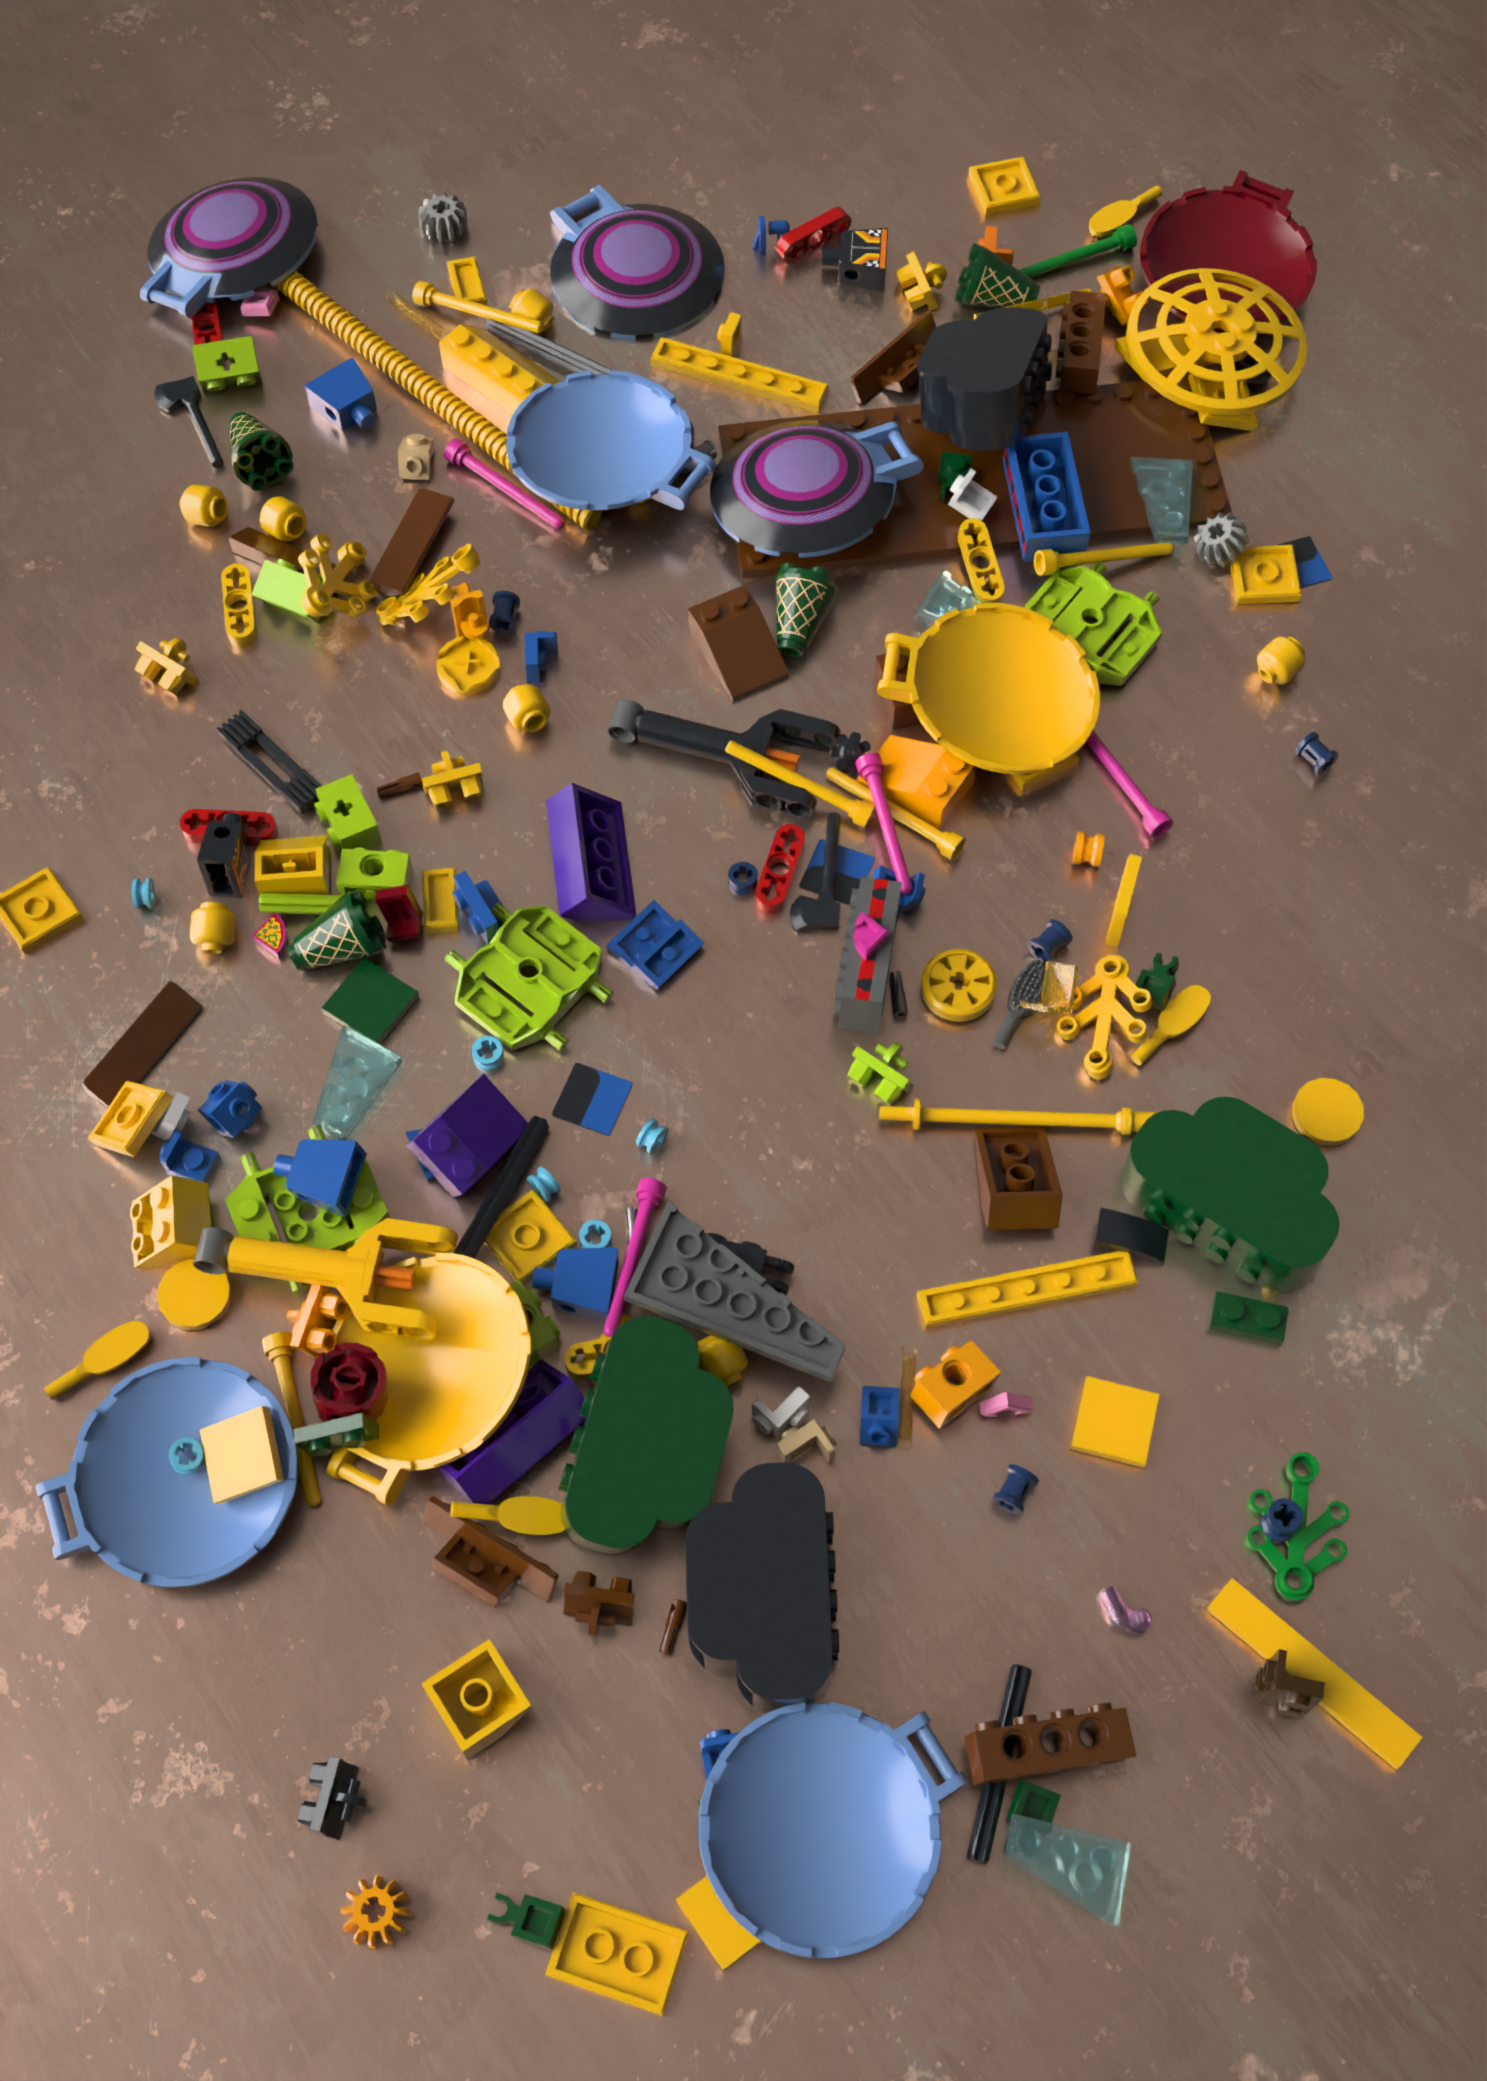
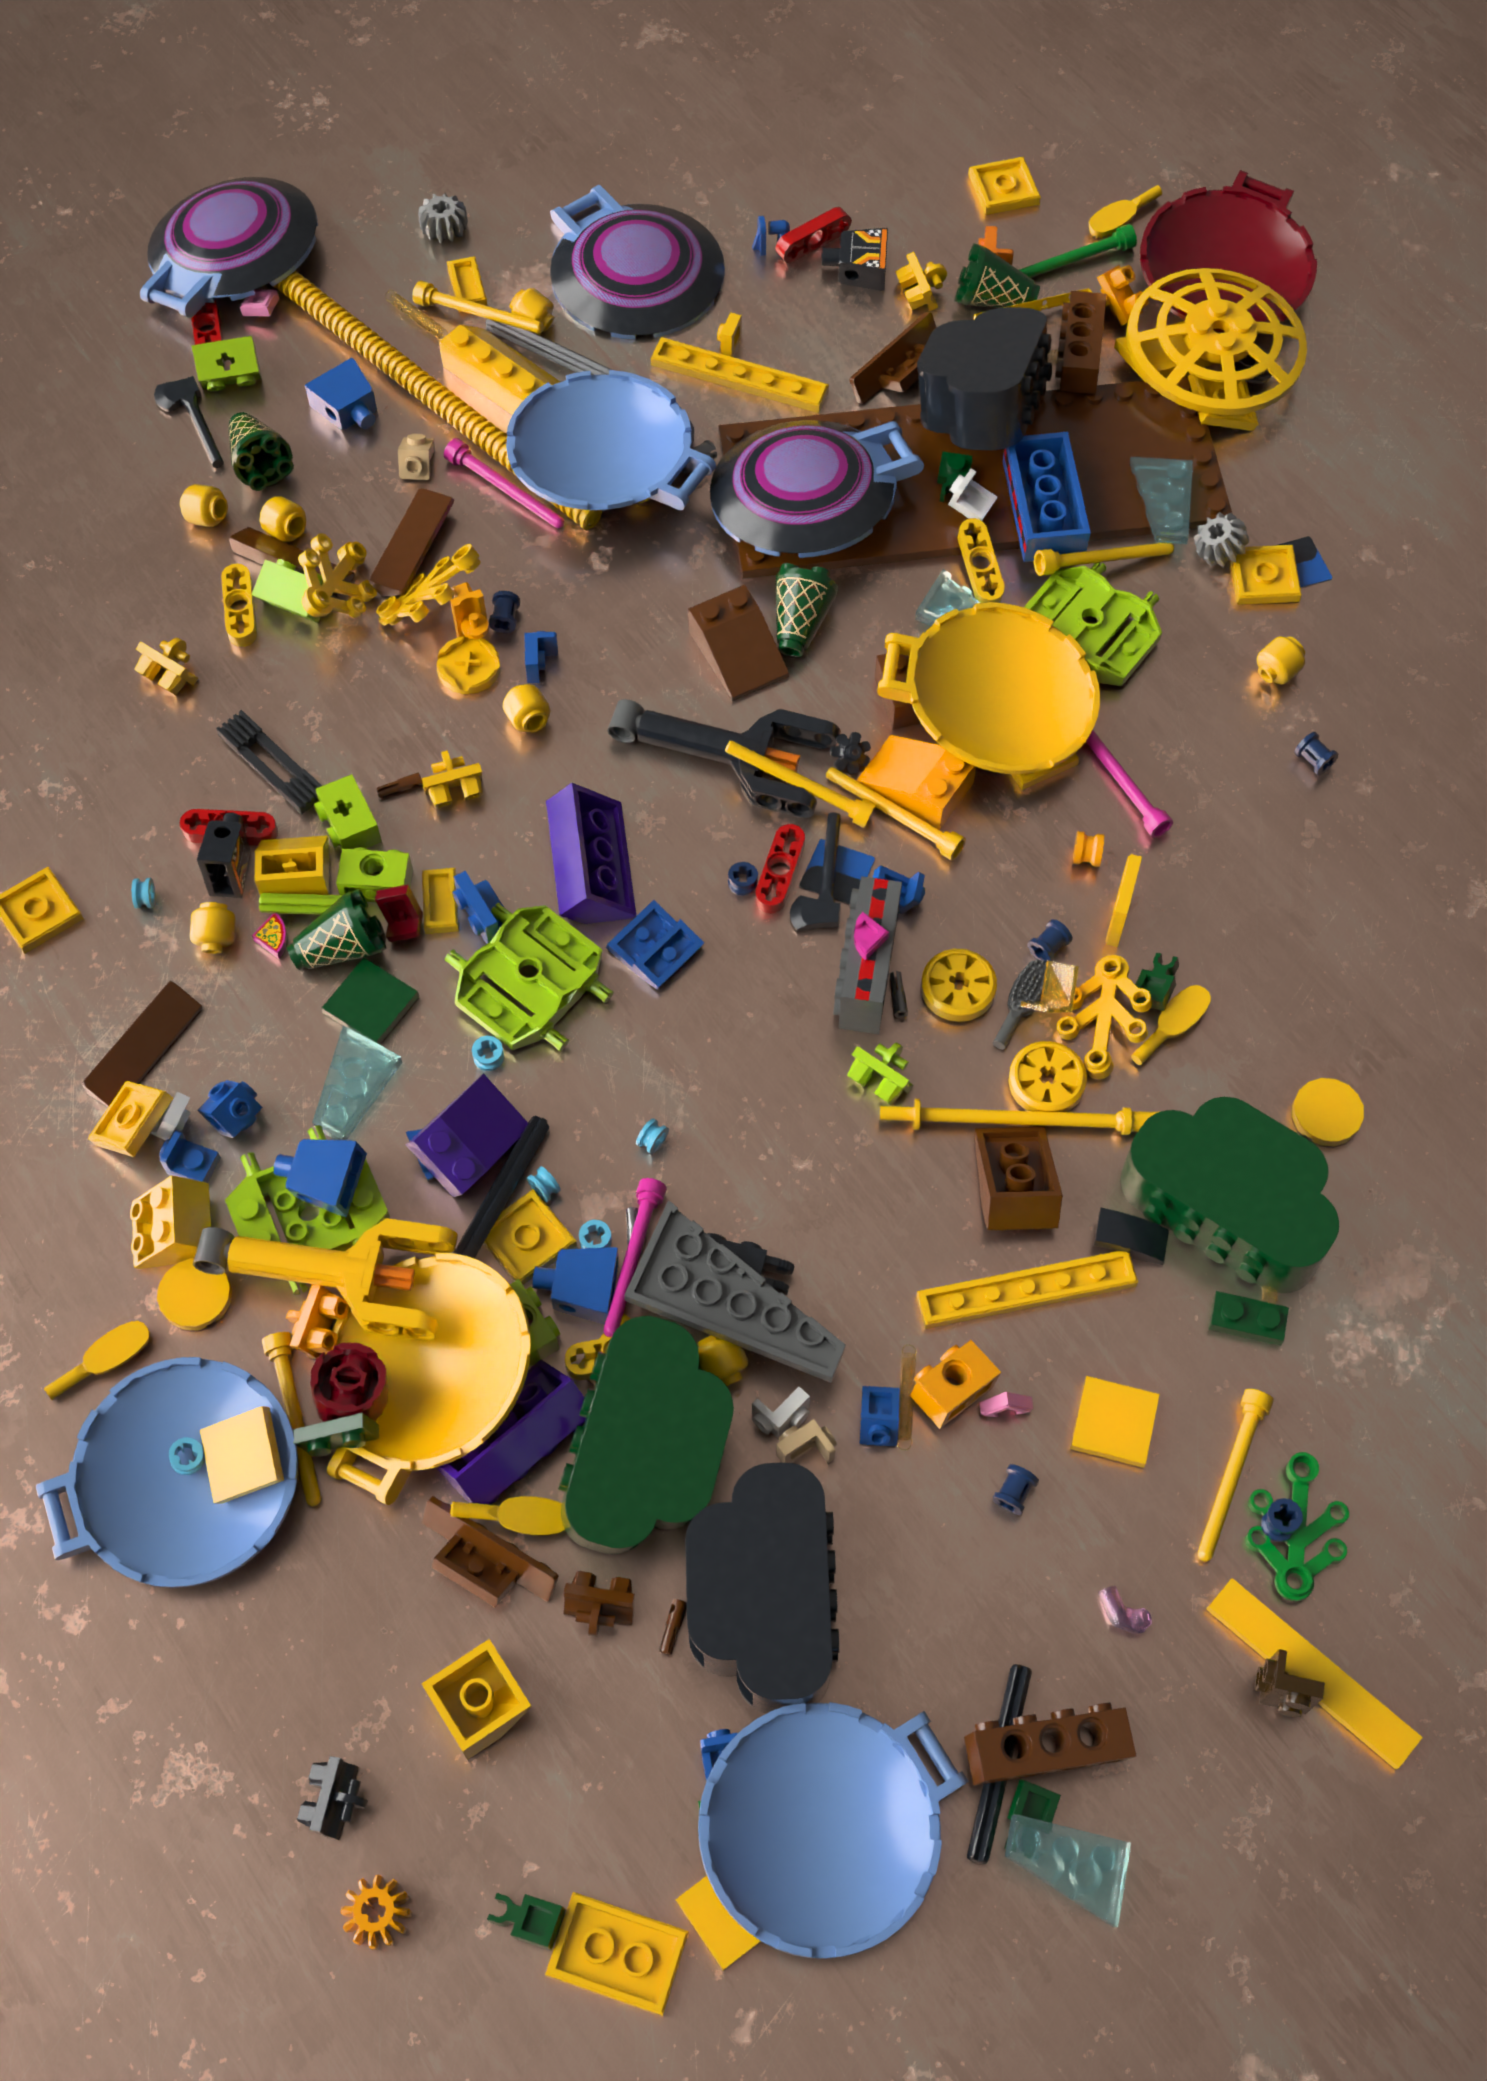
sticker [552,1063,633,1135] -> none
dark pink piece [856,753,913,895] -> none
none -> yellow wheel [1008,1041,1087,1112]
none -> yellow piece [1198,1389,1274,1562]

